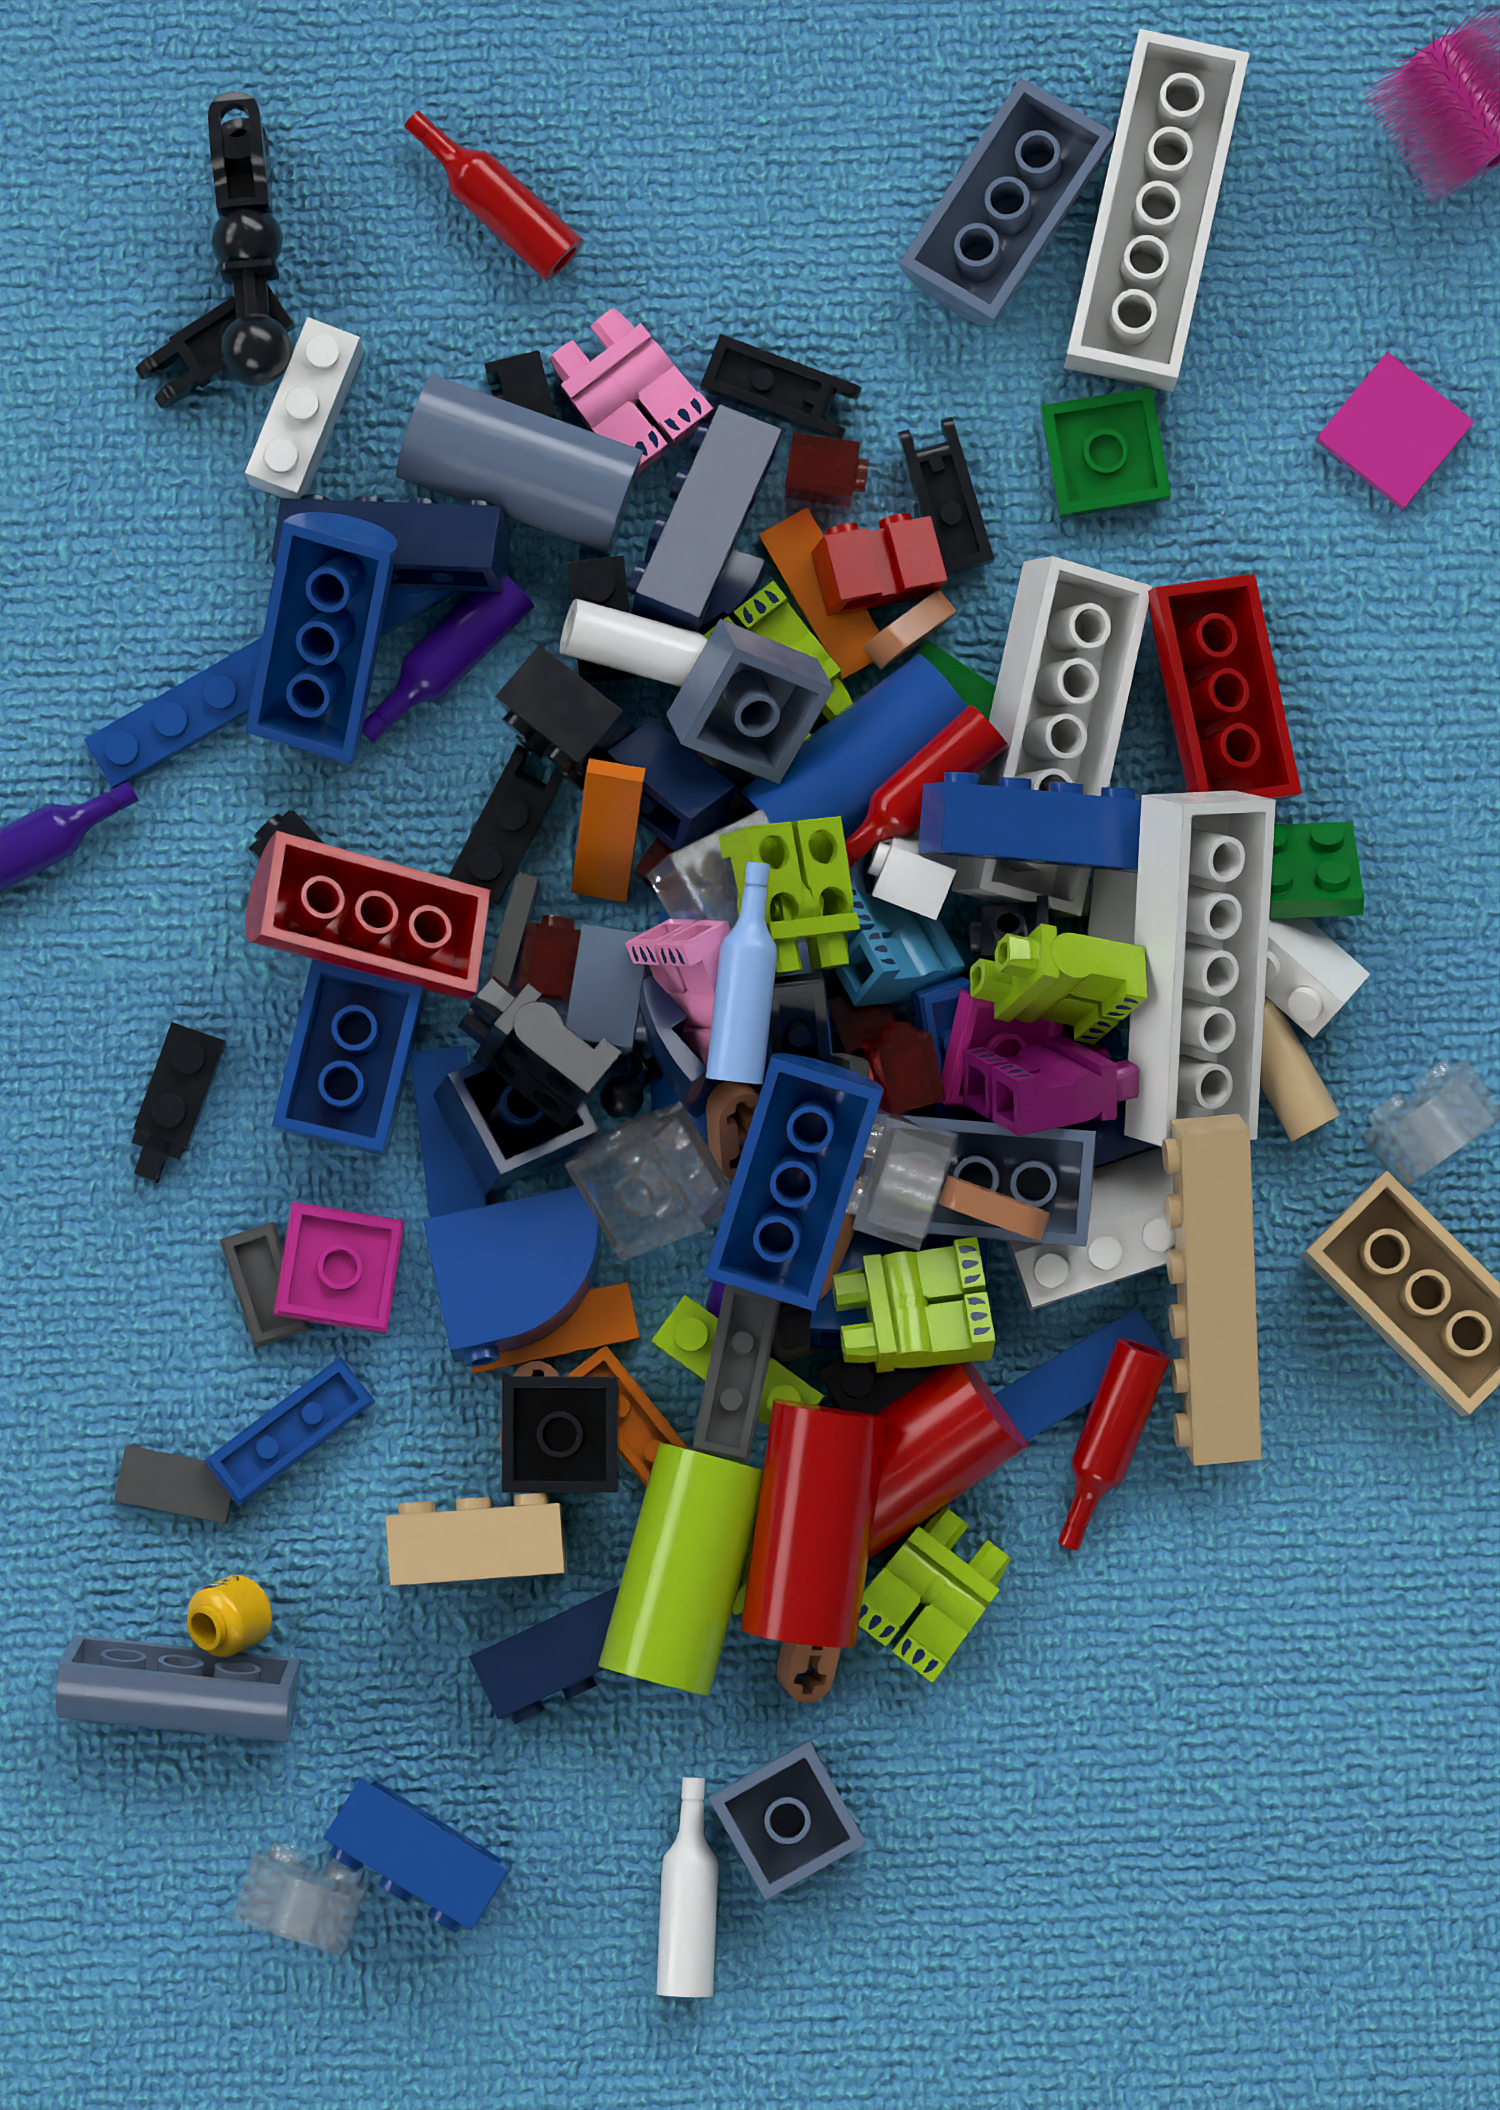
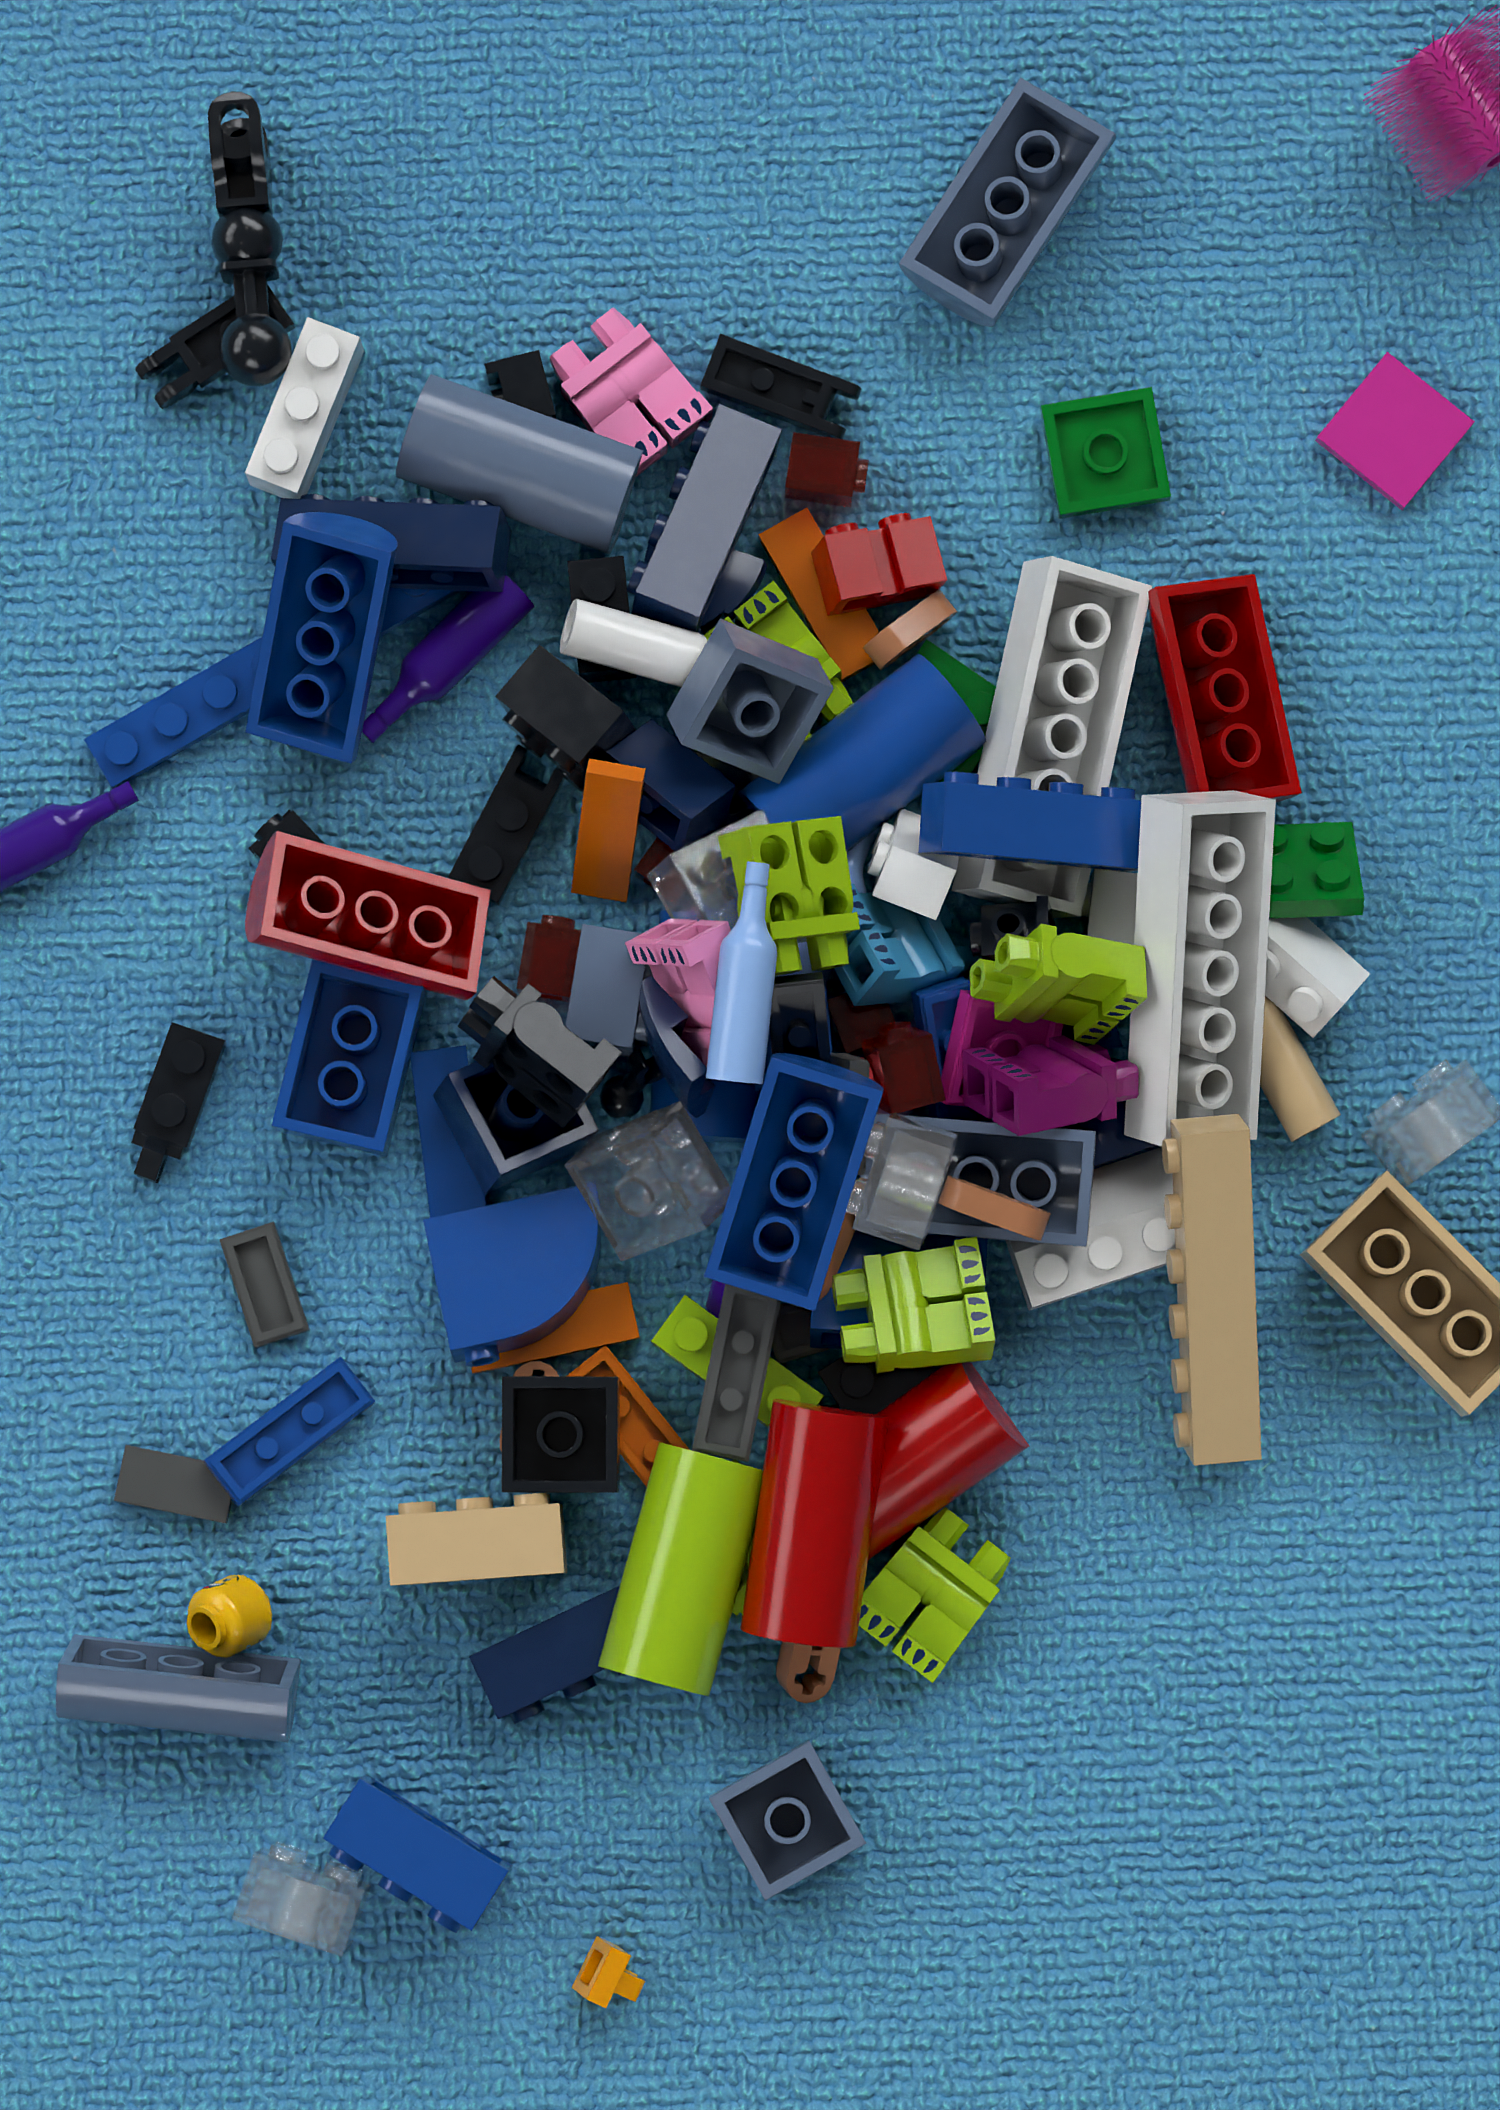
dark pink tile [272,1202,405,1334] -> none
red piece [404,111,583,281] -> none
dark grey tile [487,872,541,989] -> none
white piece [656,1777,718,1997] -> none
nougat beam [706,1081,759,1180] -> none
red piece [845,704,1008,869] -> none
black hinge [897,417,994,576] -> none
blue tile [994,1306,1168,1441] -> none
red piece [1057,1338,1171,1550] -> none
white brick [1064,29,1249,392] -> none
none -> light orange tile [571,1936,646,2008]

